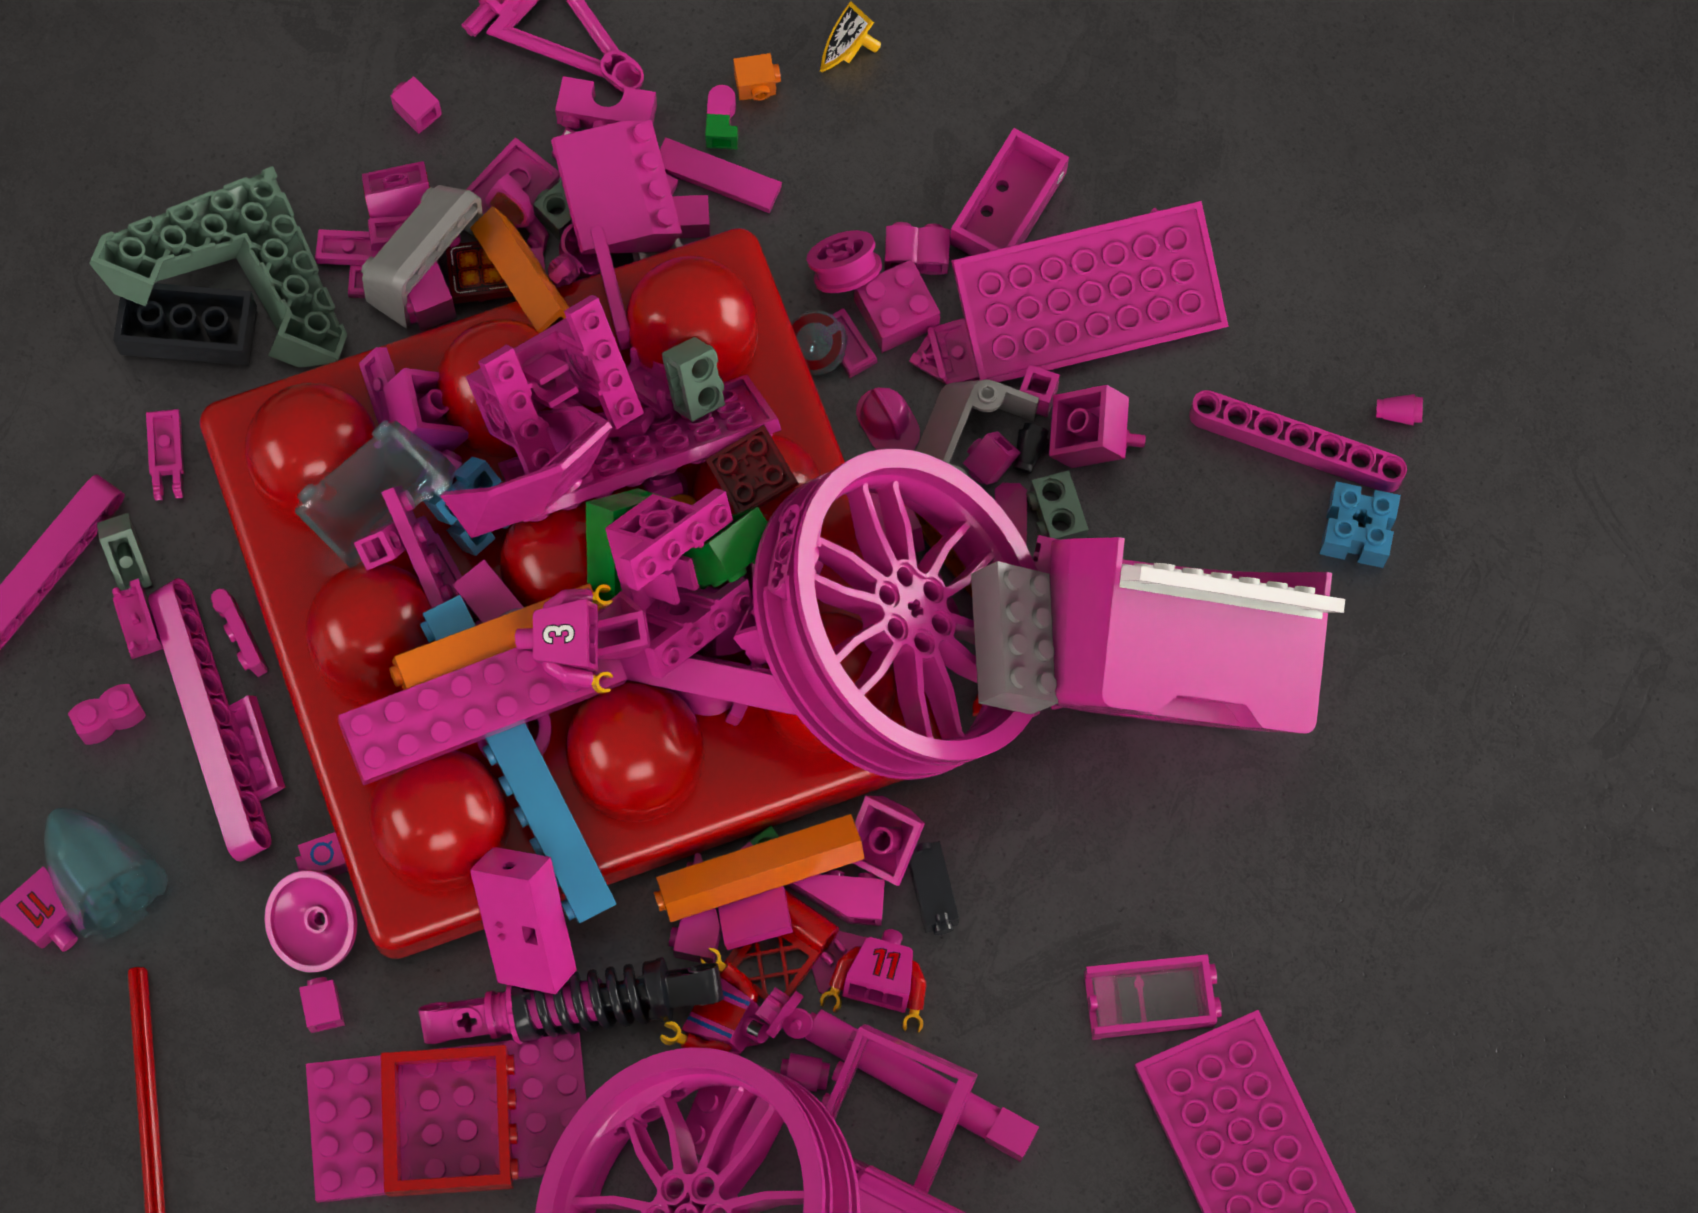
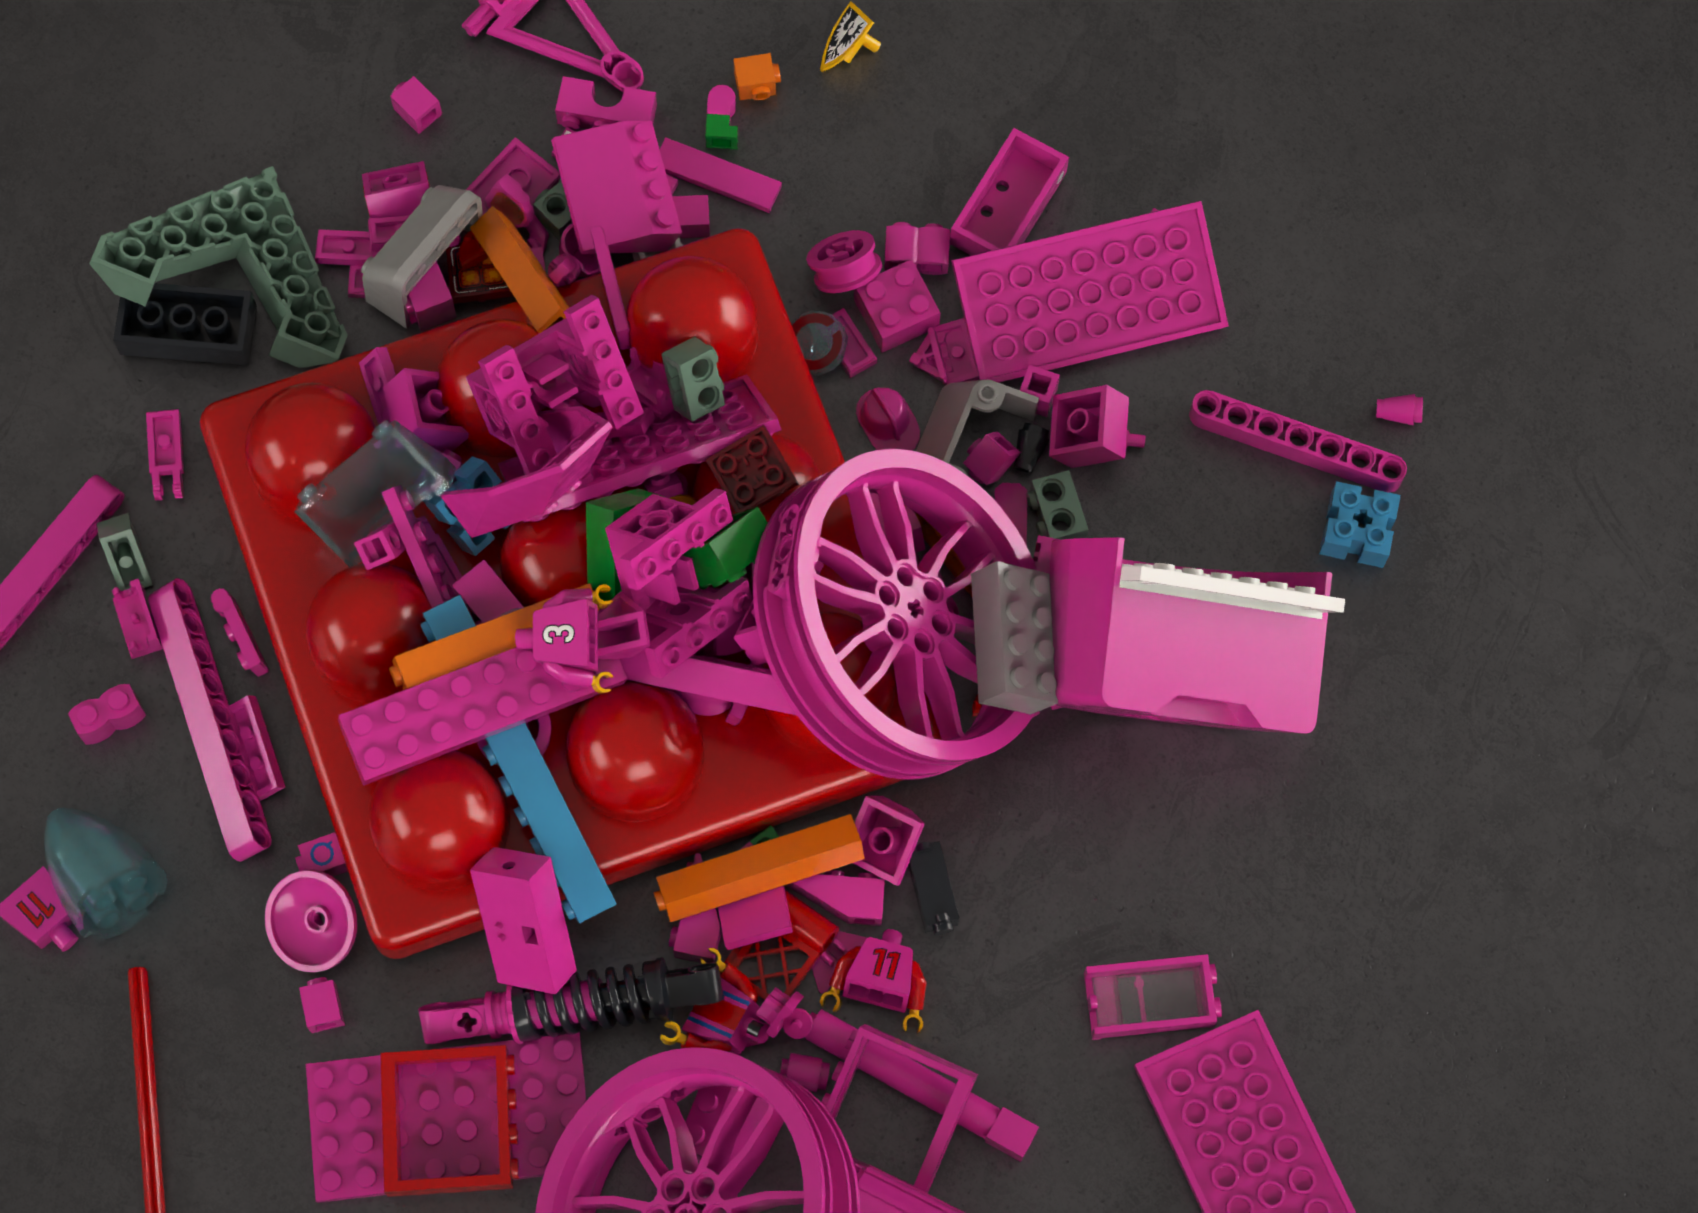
none -> red tile [458,230,489,271]

